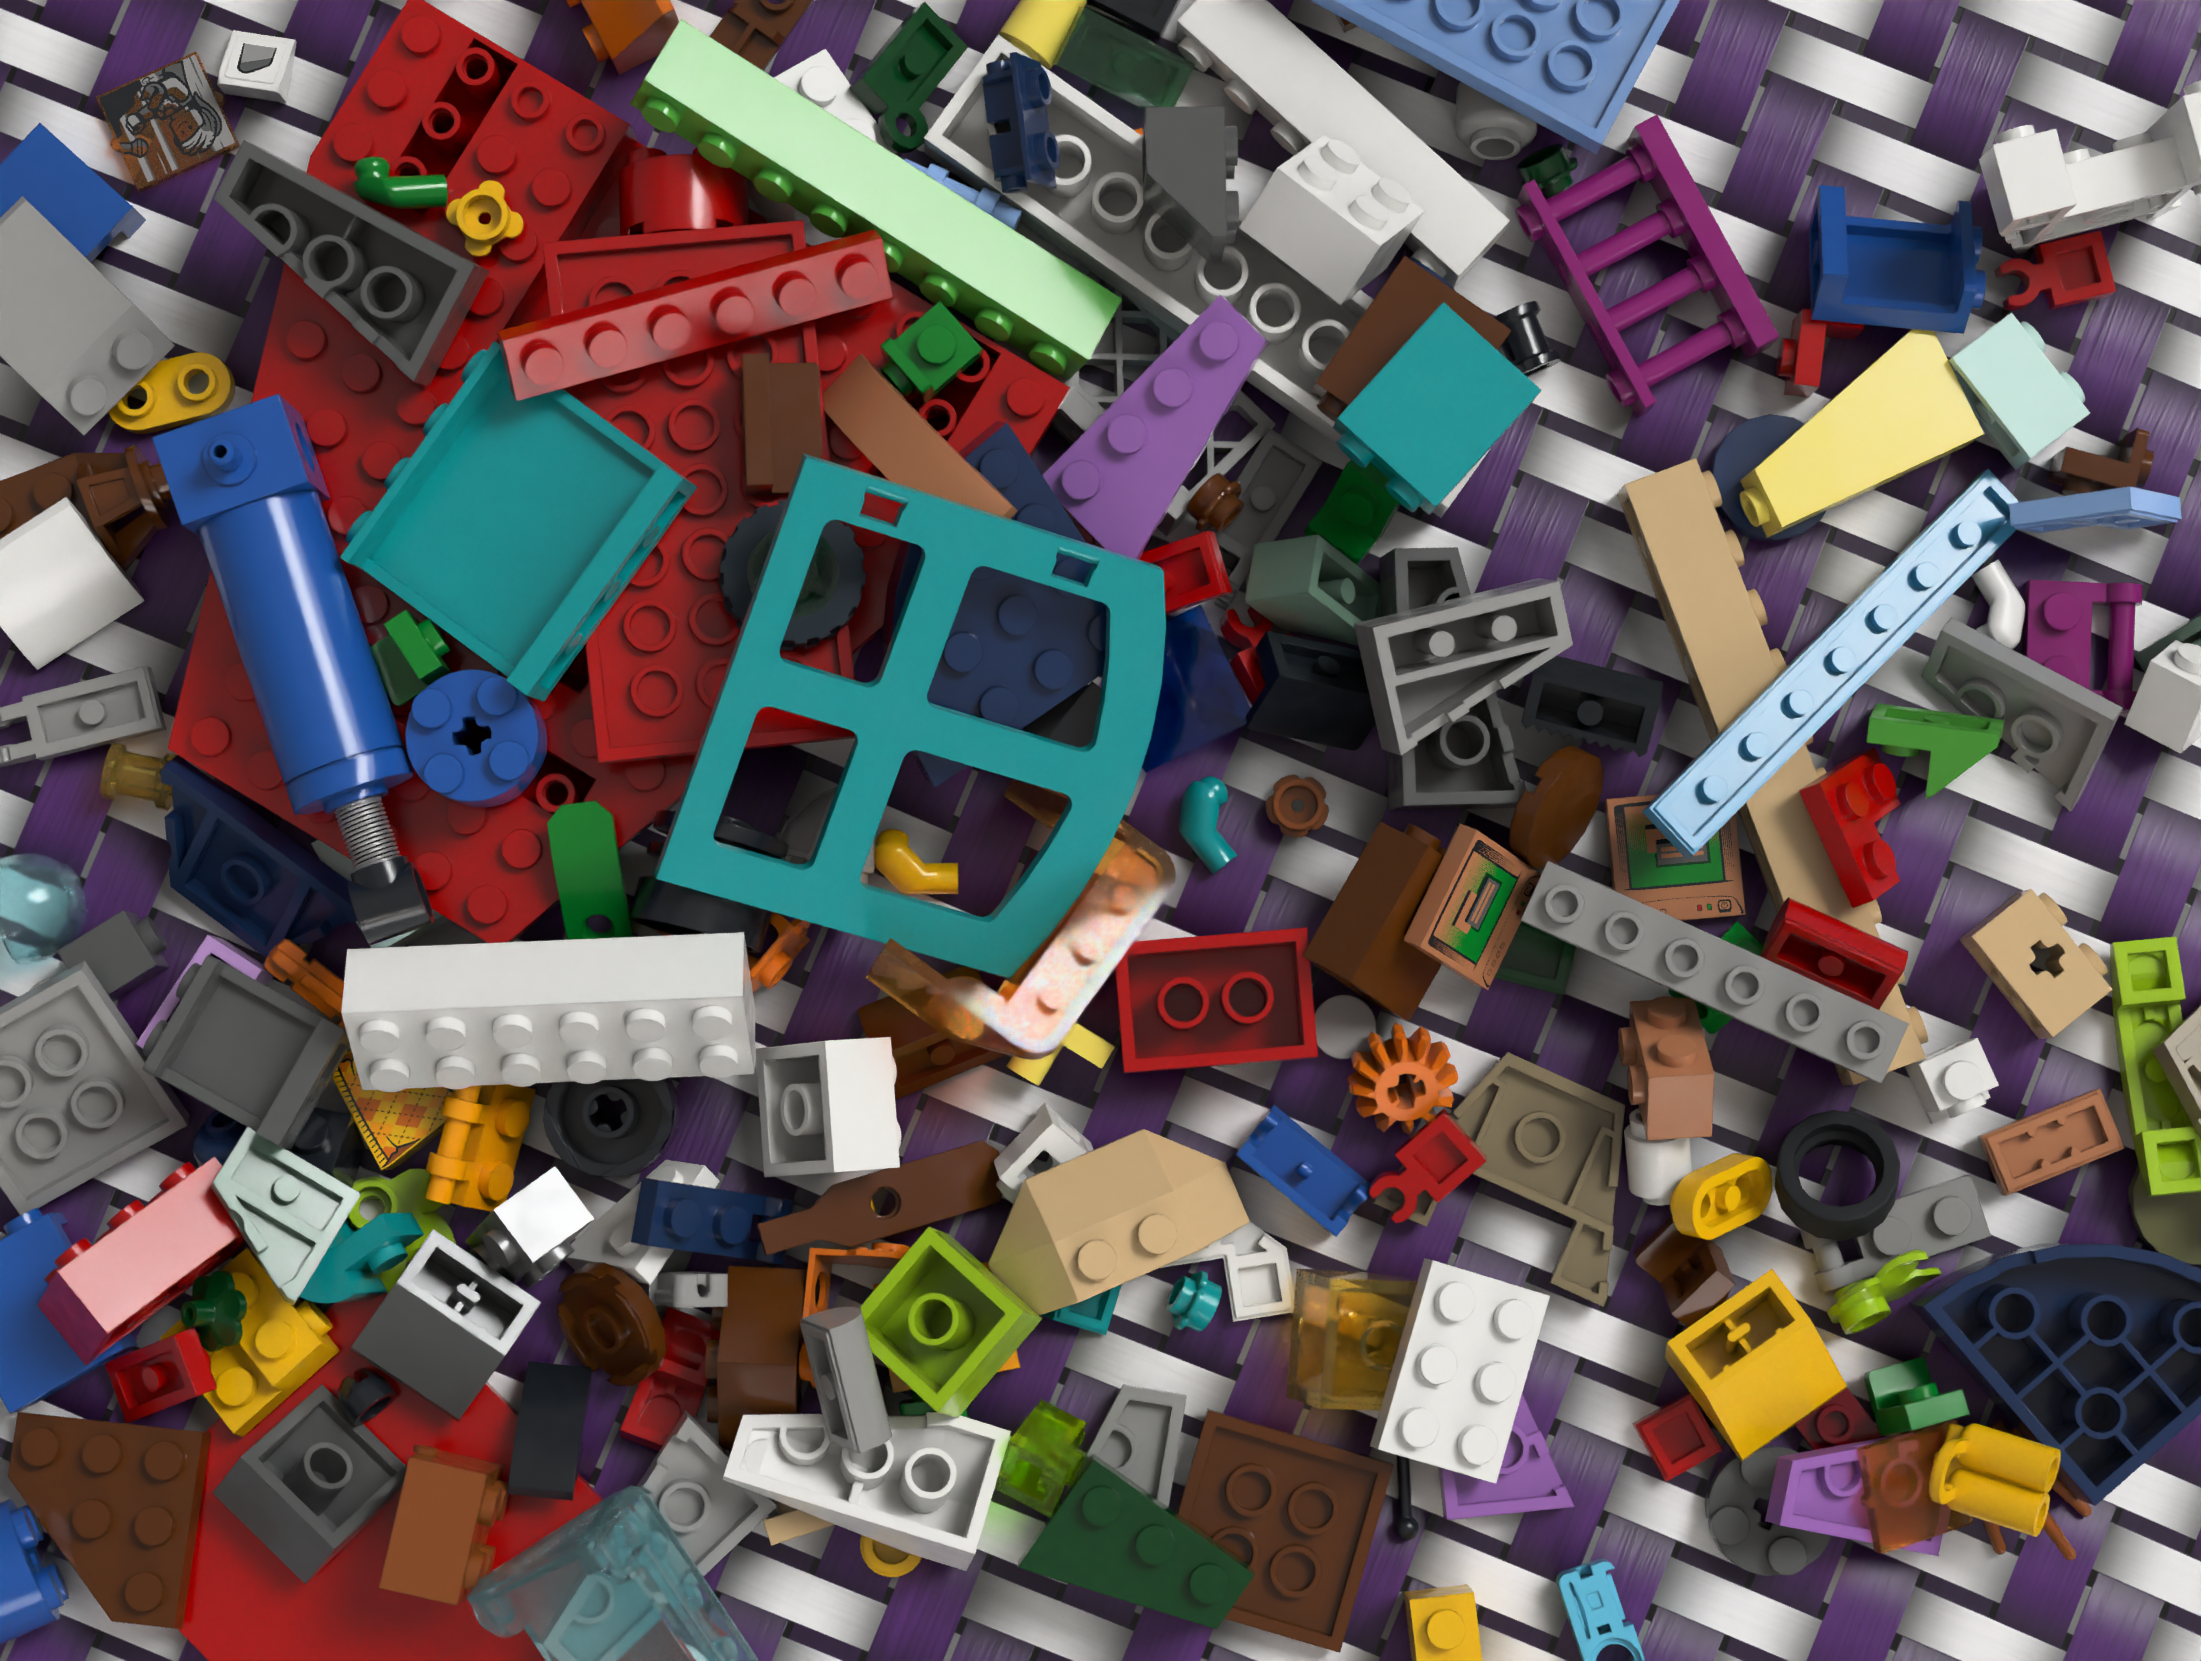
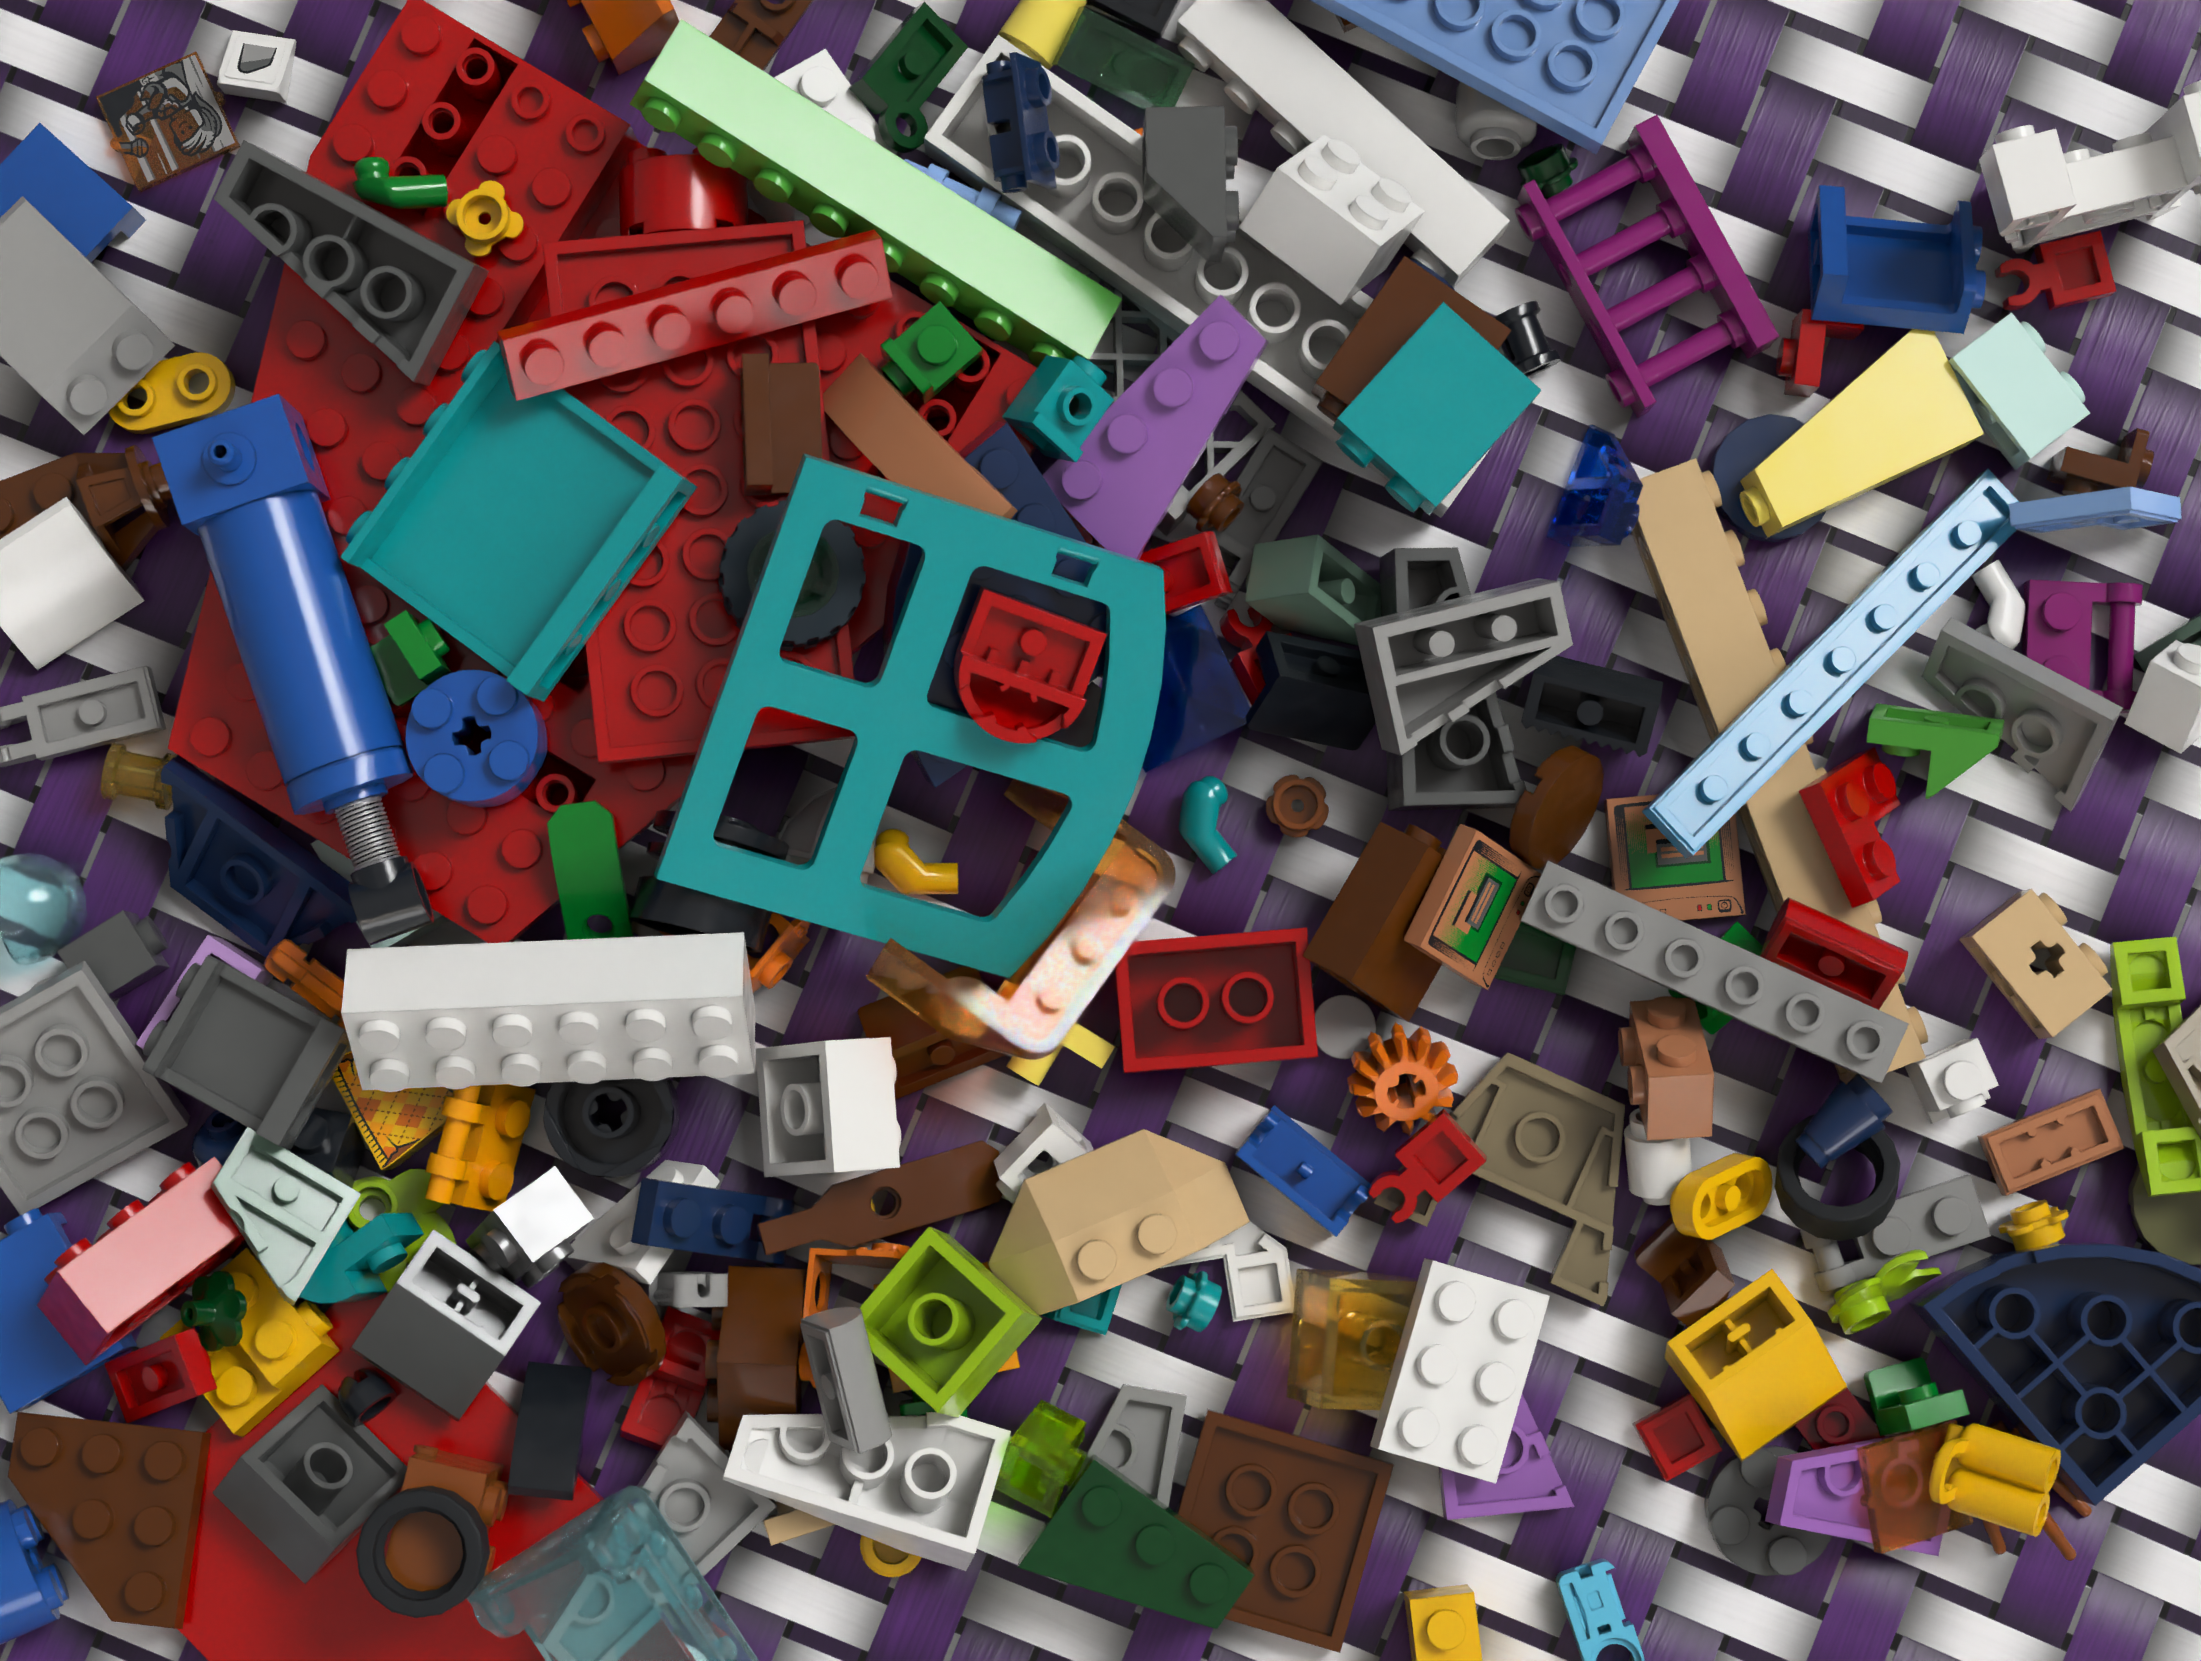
green bracket [1304,460,1400,566] -> none
black hinge [1393,1455,1419,1541] -> none
none -> black tyre [356,1486,490,1618]
none -> red slope [954,586,1107,744]
none -> teal brick [1002,355,1114,462]
none -> clear blue wing [1546,425,1643,547]
none -> dark blue cone [1795,1074,1893,1169]
none -> yellow plate [1998,1200,2069,1251]

